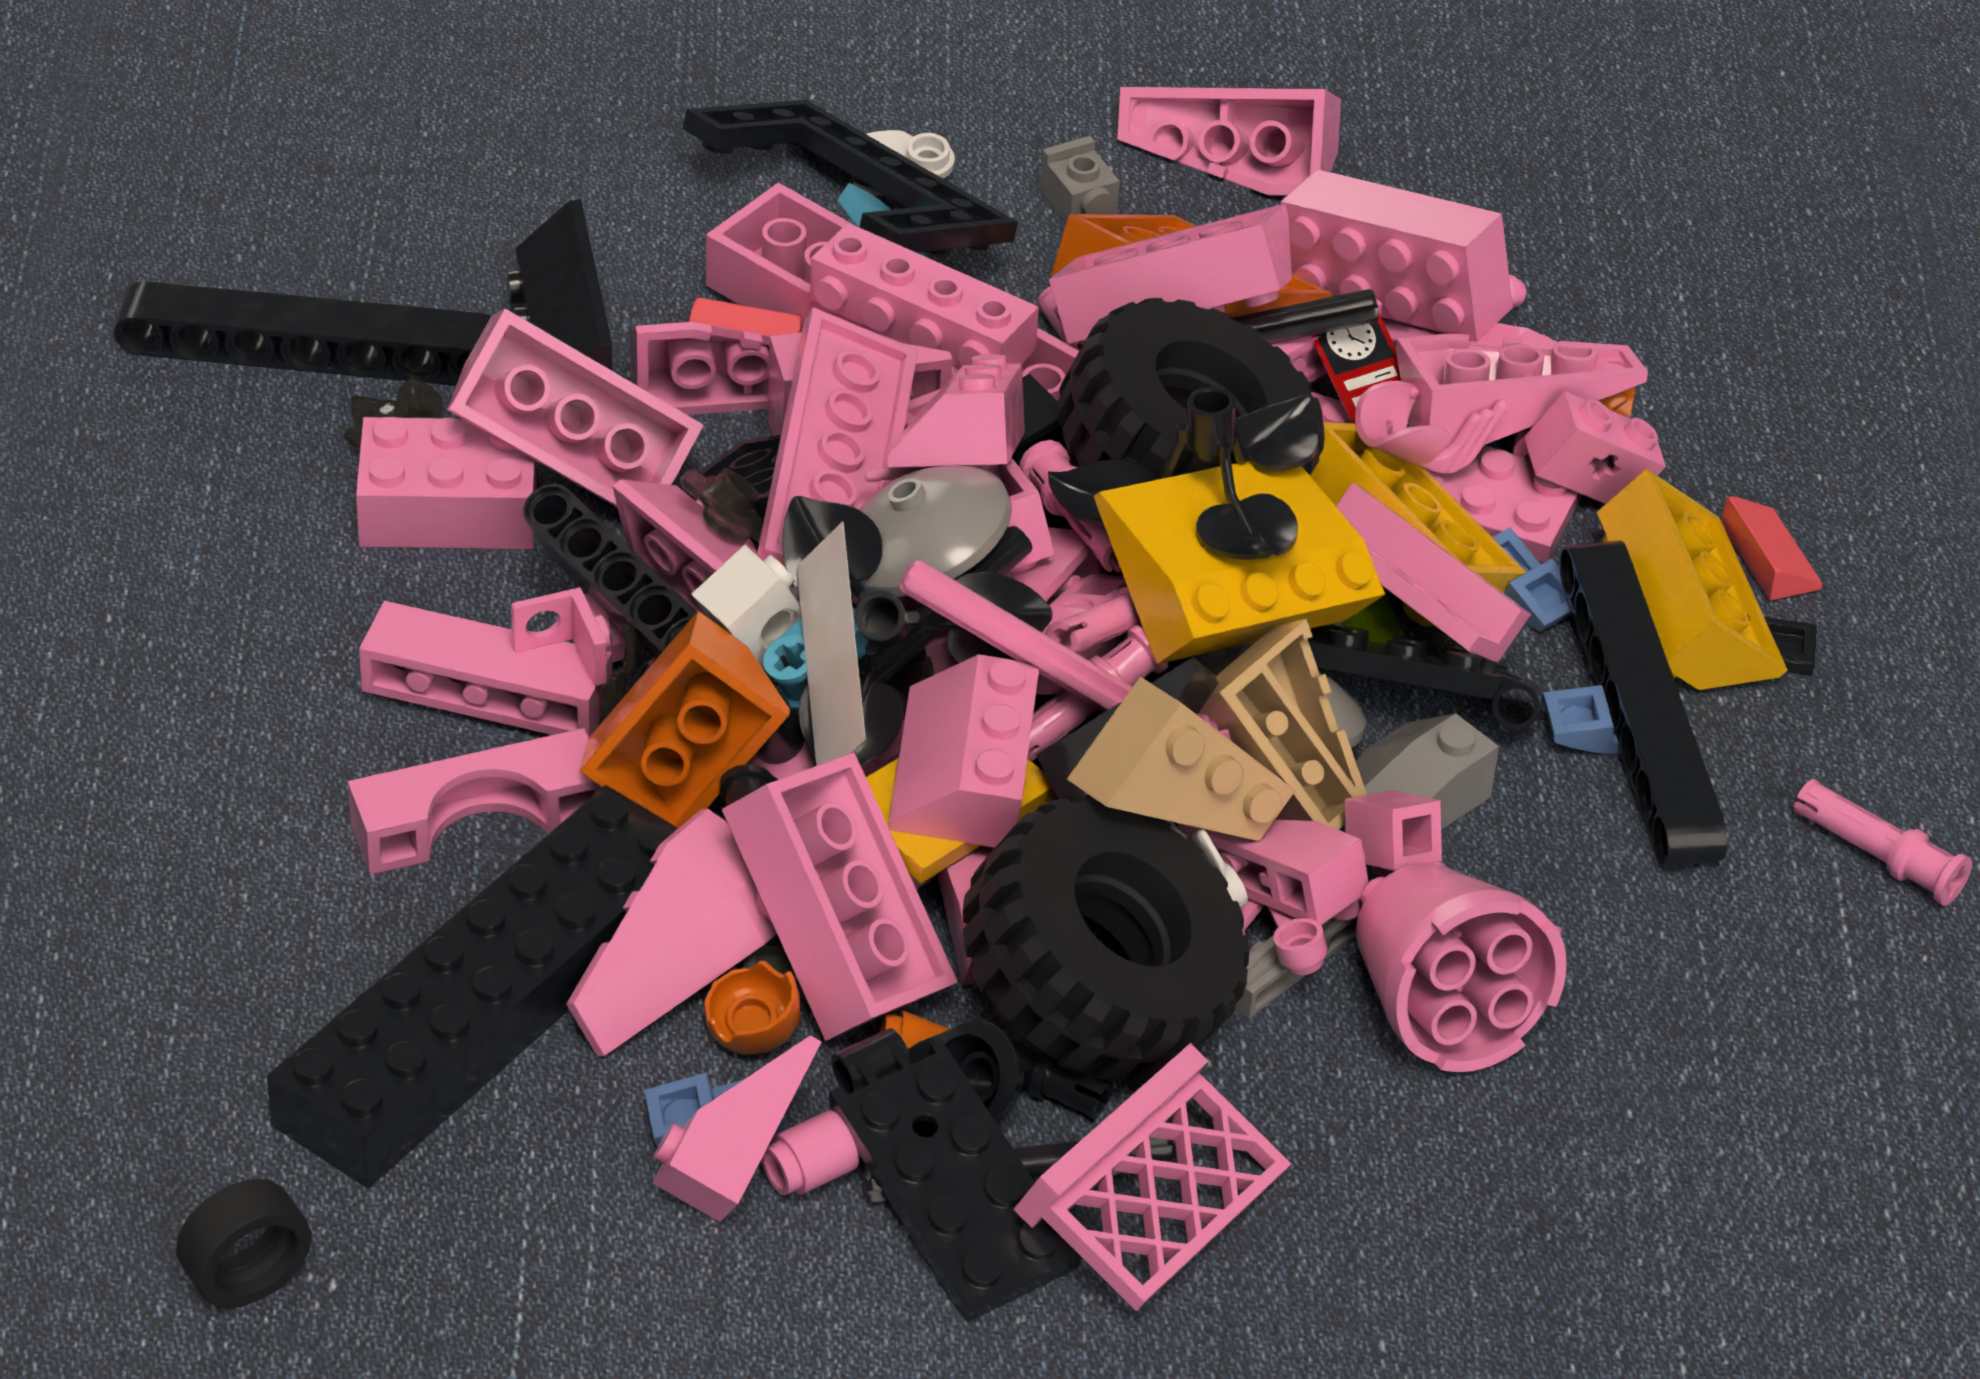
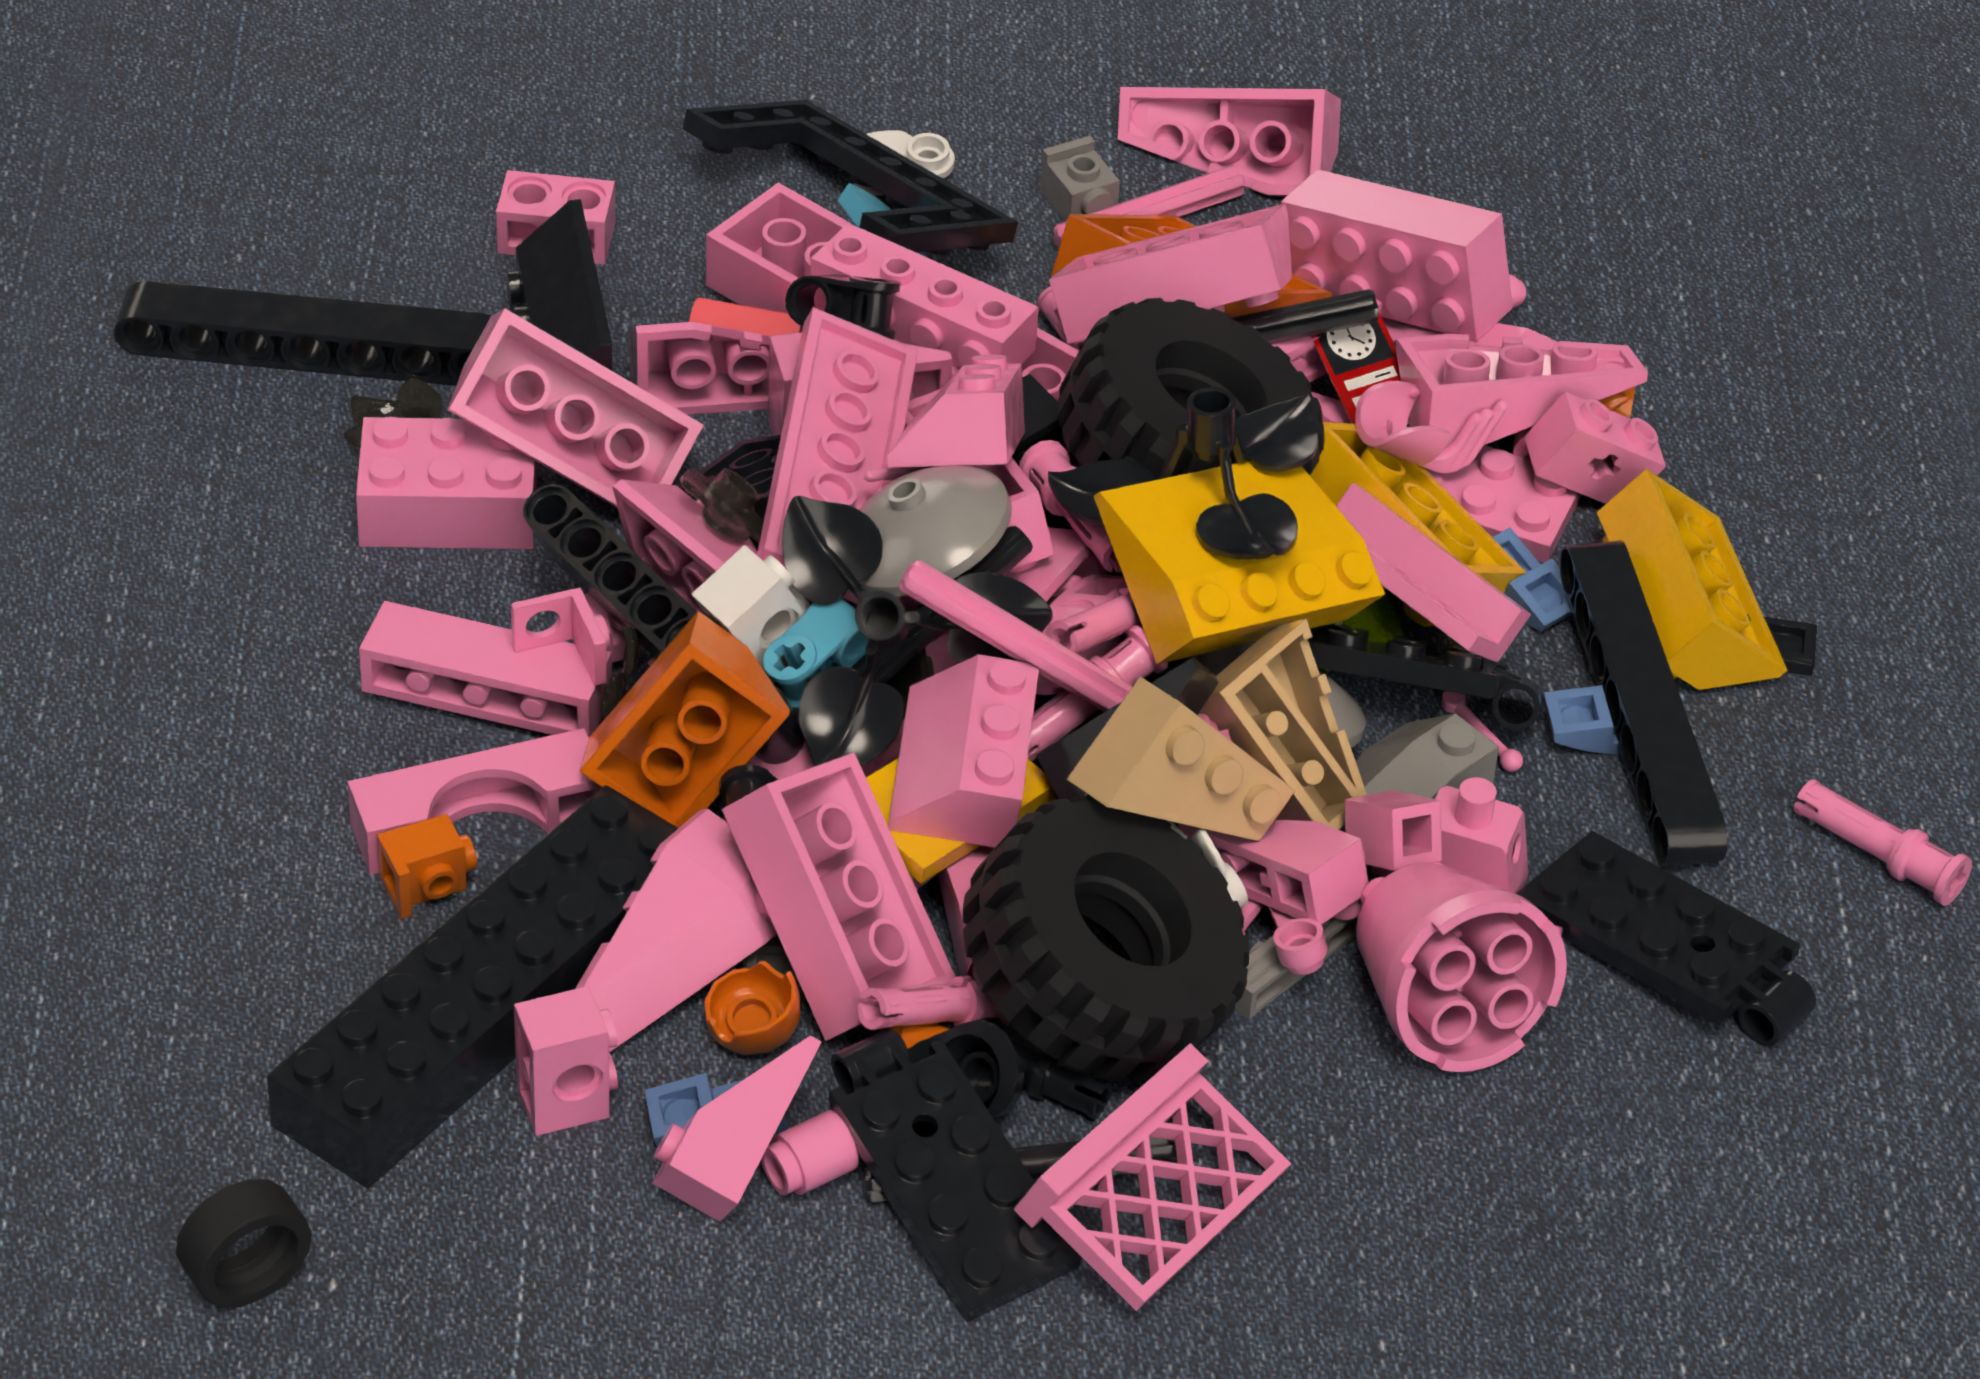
white sticker [797,521,866,766] -> none
coral slope [1721,496,1823,601] -> none
none -> orange brick [377,813,478,919]
none -> bright pink brick [496,170,616,265]
none -> bright pink brick [514,986,618,1136]
none -> black piece [785,274,901,340]
none -> bright pink pin [857,976,999,1030]
none -> bright pink axle [1052,166,1245,249]
none -> bright pink torso [1435,777,1528,894]
none -> bright pink hinge [1441,691,1523,772]
none -> black hinge [1516,831,1816,1046]

